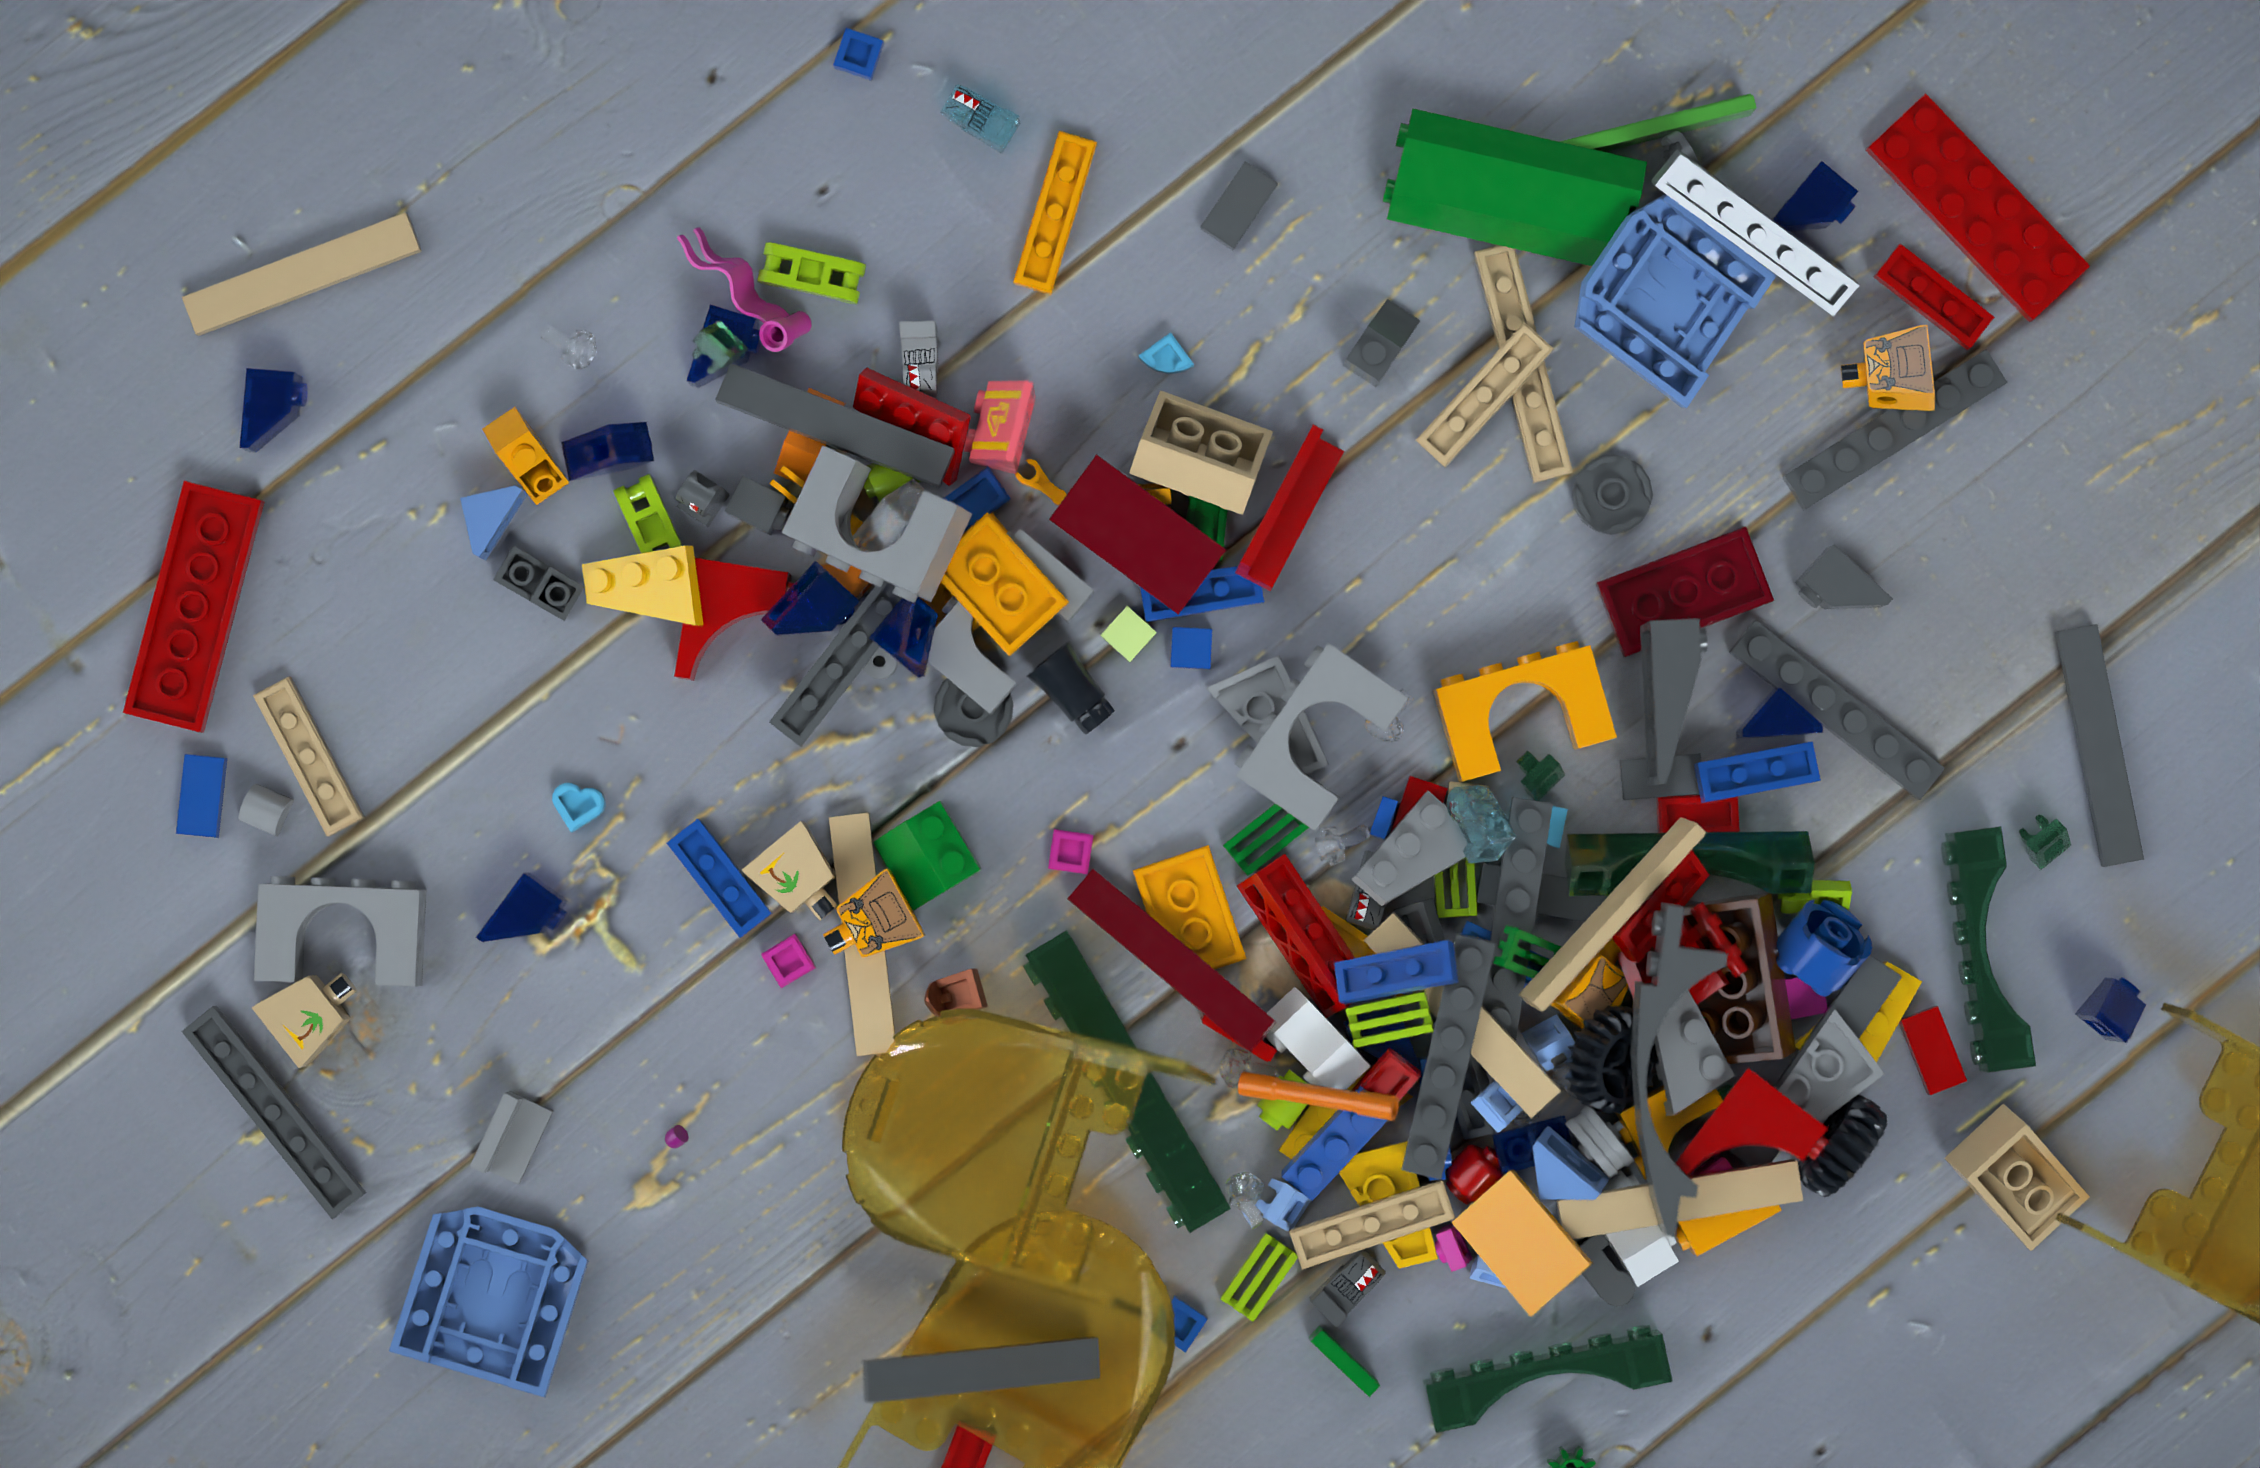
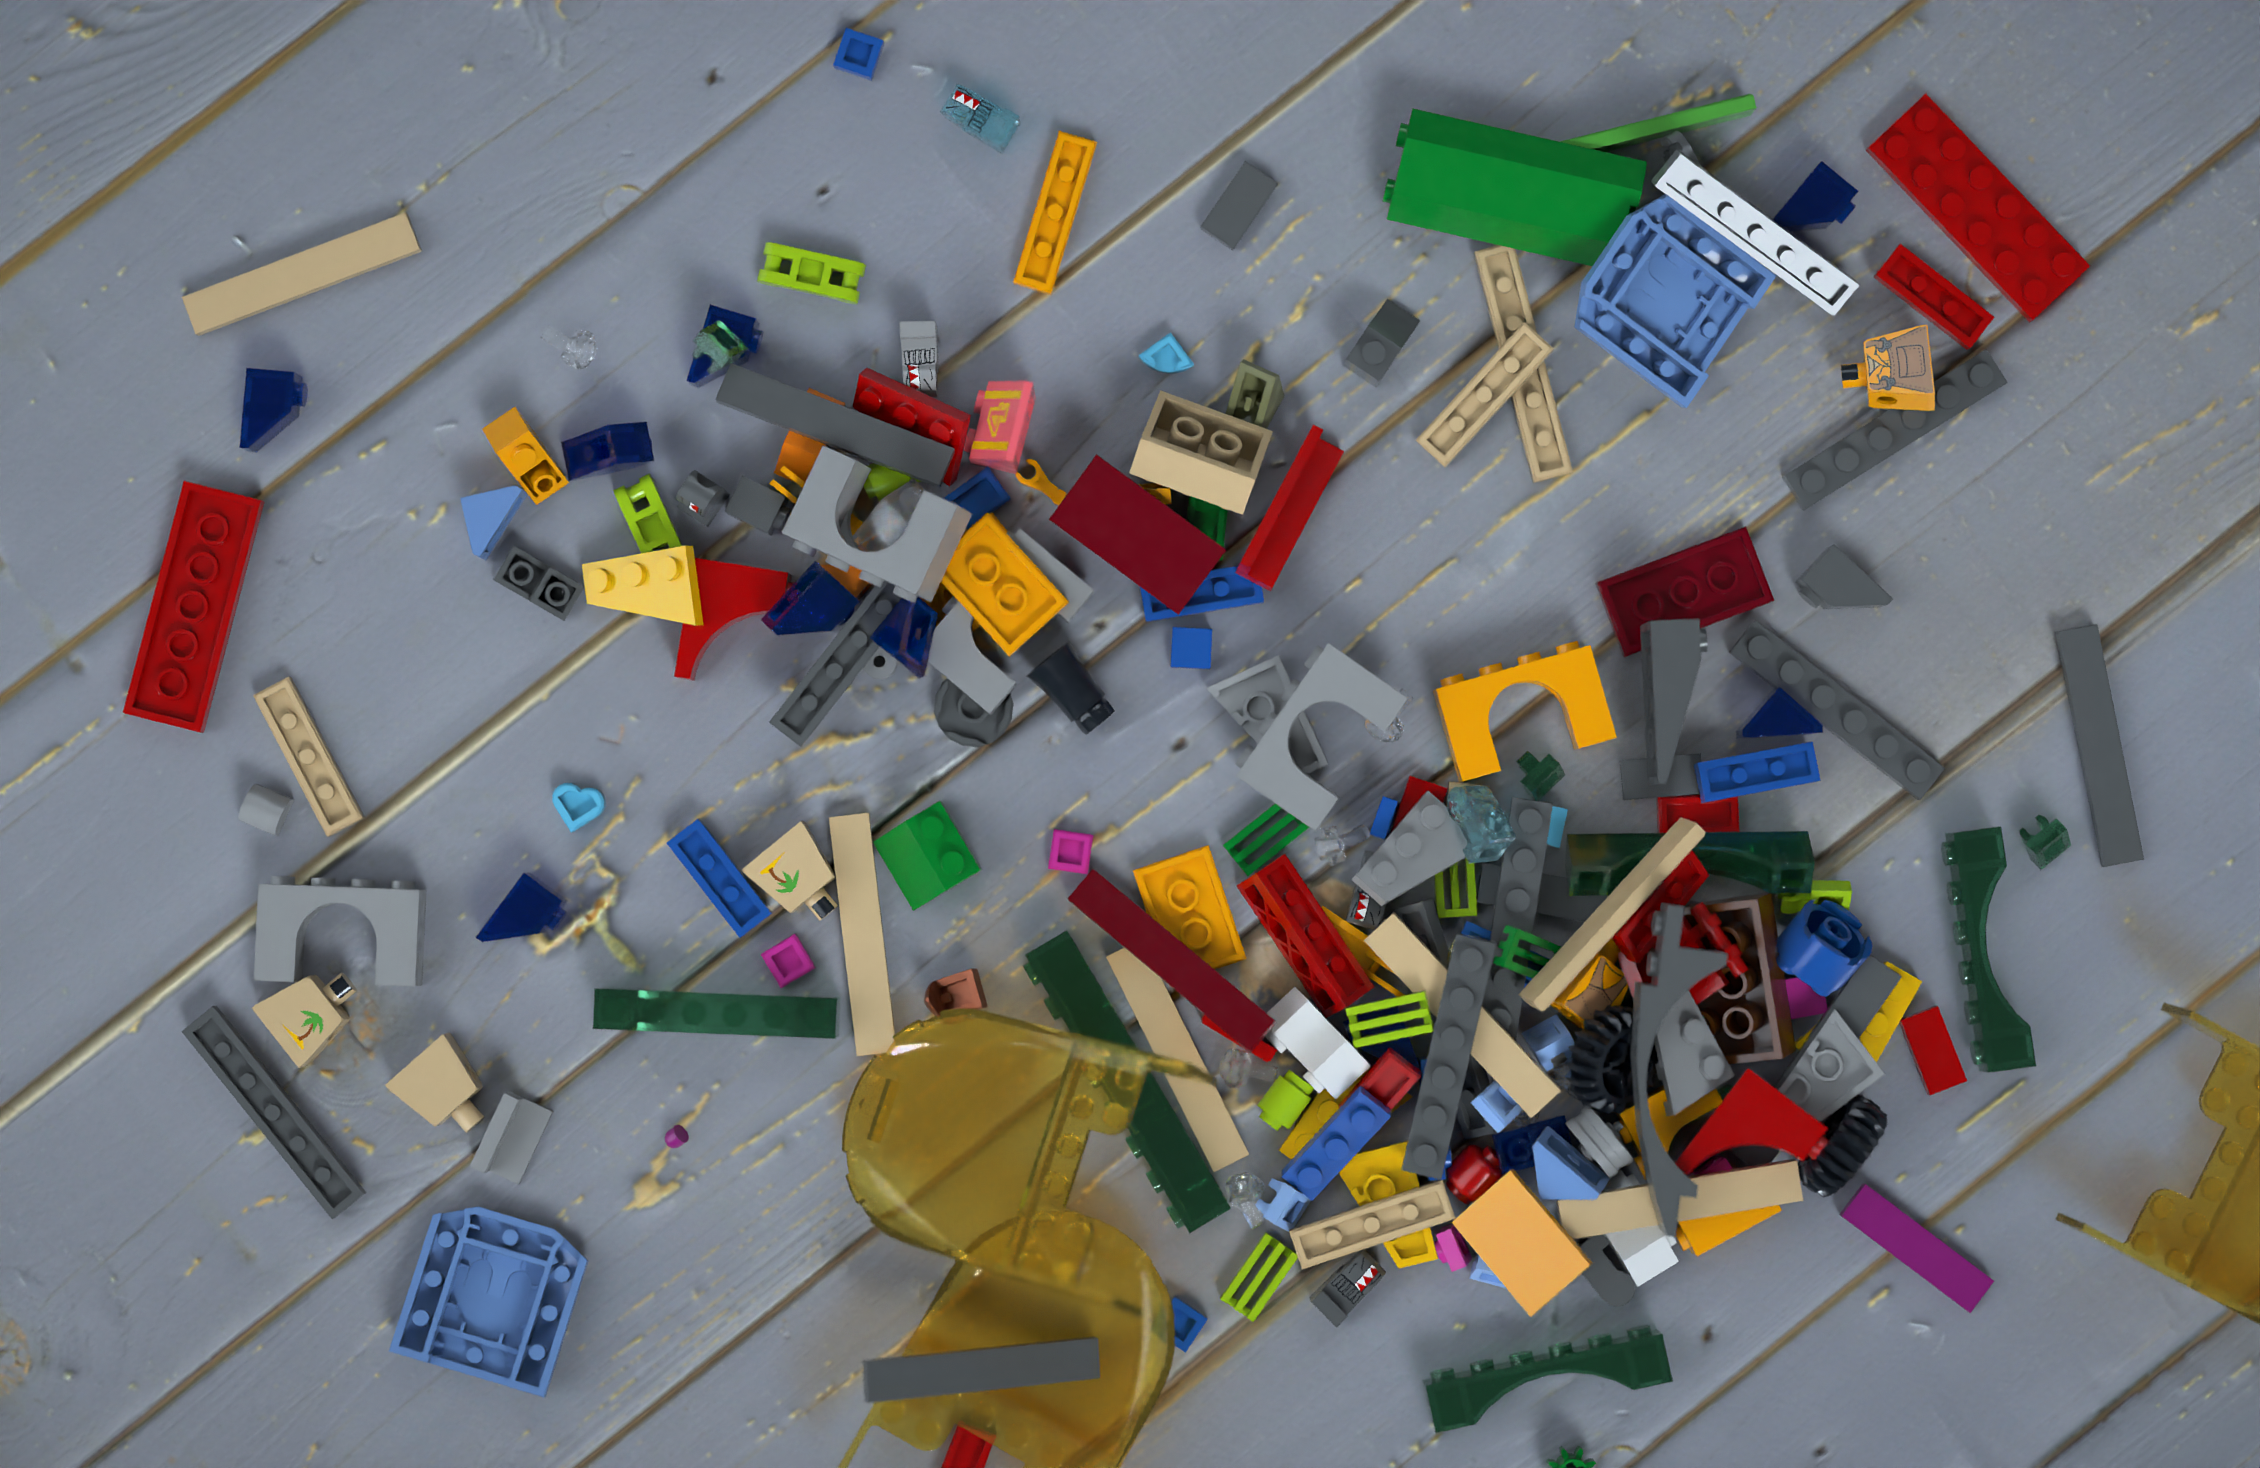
blue tile [176,754,228,838] -> none
dark pink flag [677,227,812,352] -> none
torso [823,868,926,958] -> none
yellowish green tile [1100,606,1157,662] -> none
orange piece [1238,1071,1399,1121] -> none
green tile [1309,1325,1380,1397] -> none
blue plate [1334,940,1458,1004] -> none
dark grey tile [1572,454,1653,535] -> none
tan slope [1944,1104,2090,1251] -> none
clear blue slope [2075,977,2146,1043] -> none
none -> tan torso [385,1032,484,1133]
none -> clear green arch [593,987,841,1039]
none -> tan tile [1106,948,1249,1172]
none -> olive slope [1225,359,1284,429]
none -> magenta tile [1839,1183,1994,1313]

